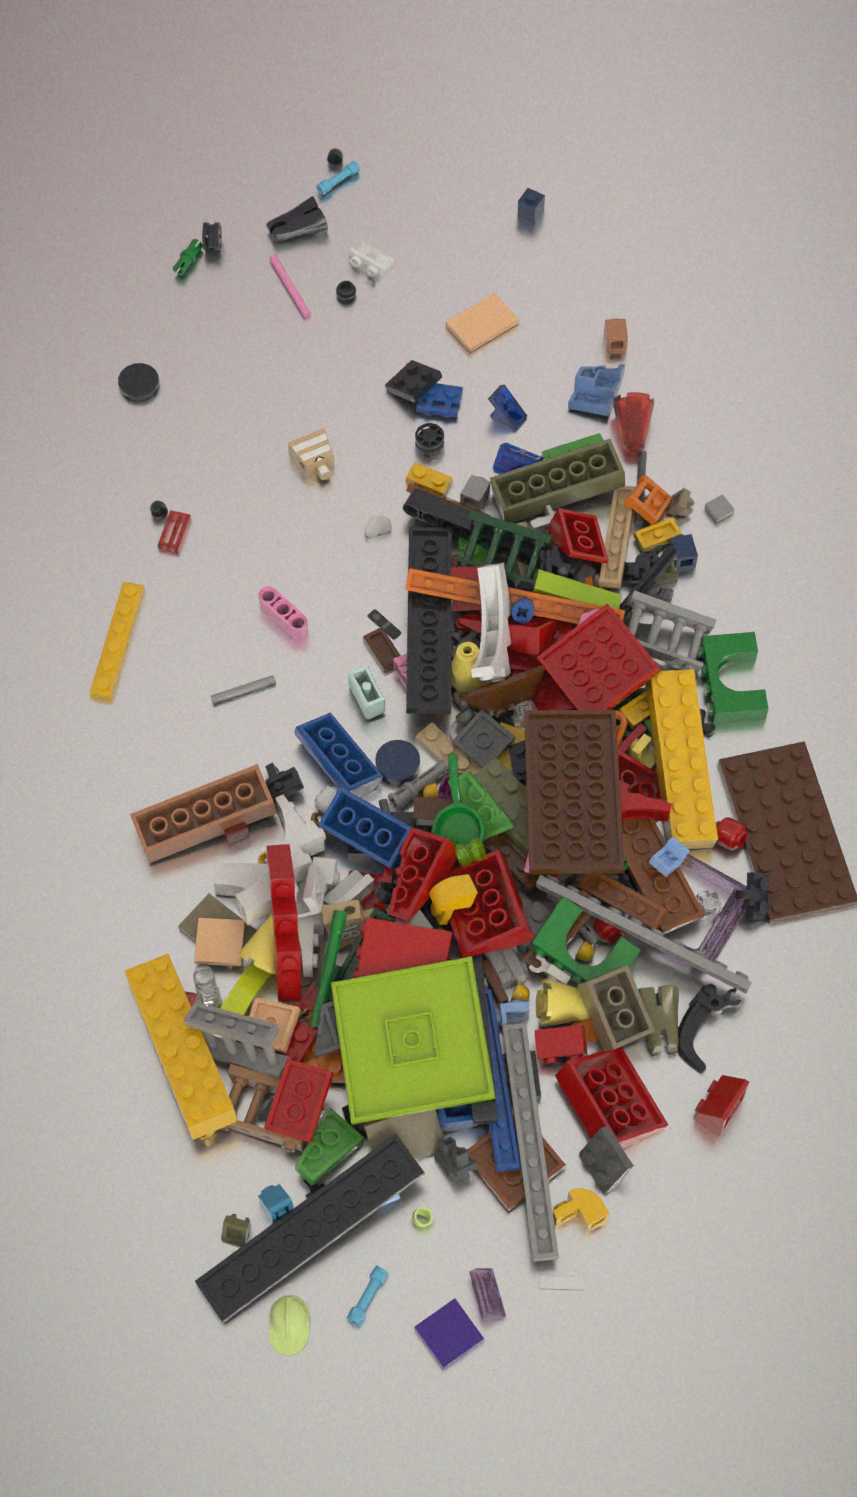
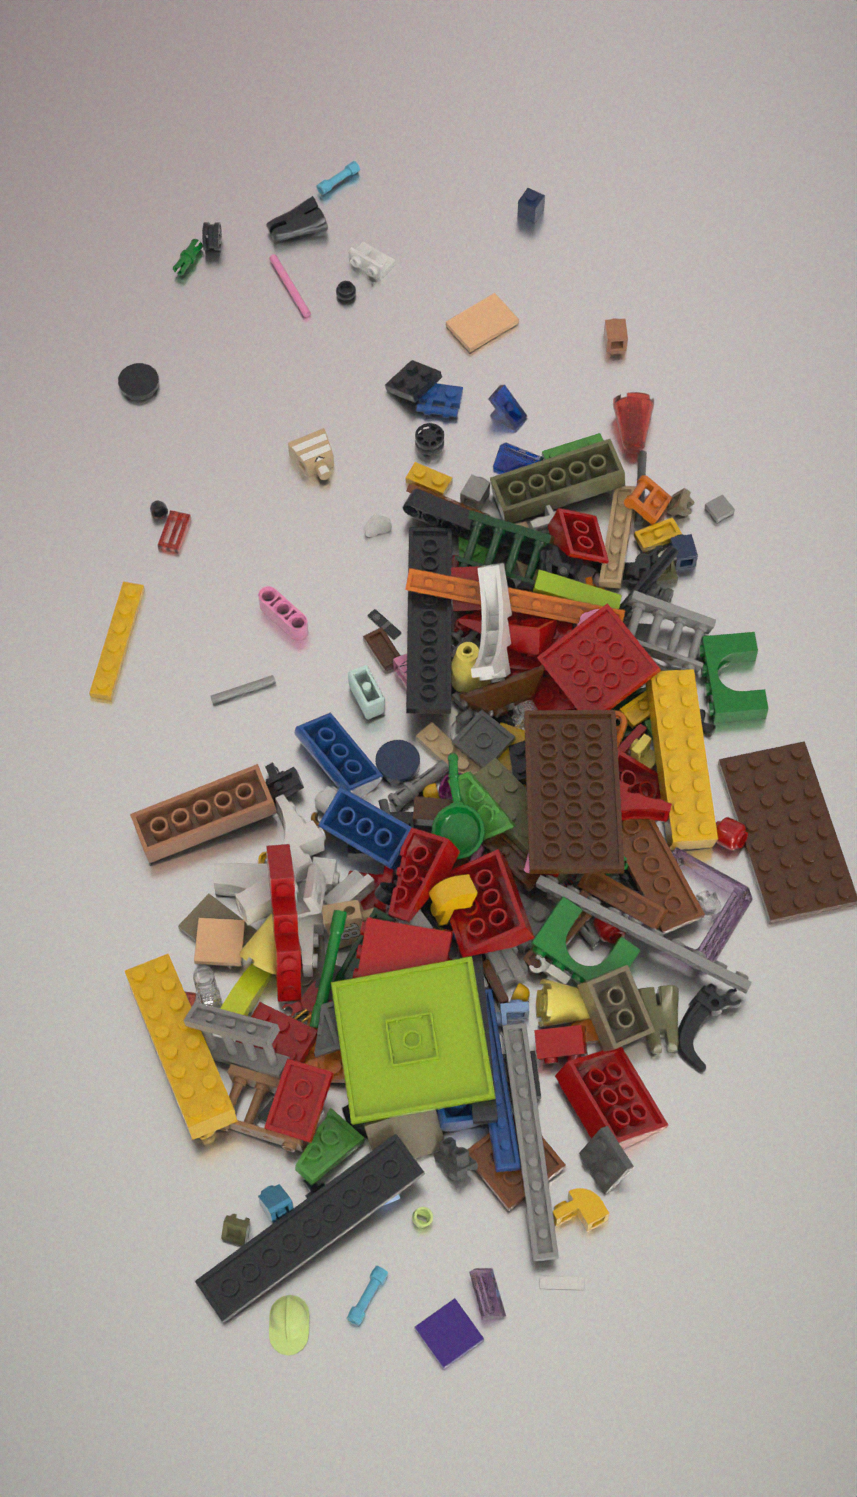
clear red tile [224,822,250,846] -> none
light nougat tile [240,997,301,1054] -> none
black hinge [327,148,343,166] -> none
clear neon green wheel [455,838,486,867] -> none
blue wheel [512,598,534,623] -> none
medium blue slope [568,364,625,416] -> none
yellow hinge [575,941,595,961] -> none
light blue bracket [649,837,689,877] -> none
red slope [695,1075,750,1136] -> none
black hinge [735,872,769,920] -> none

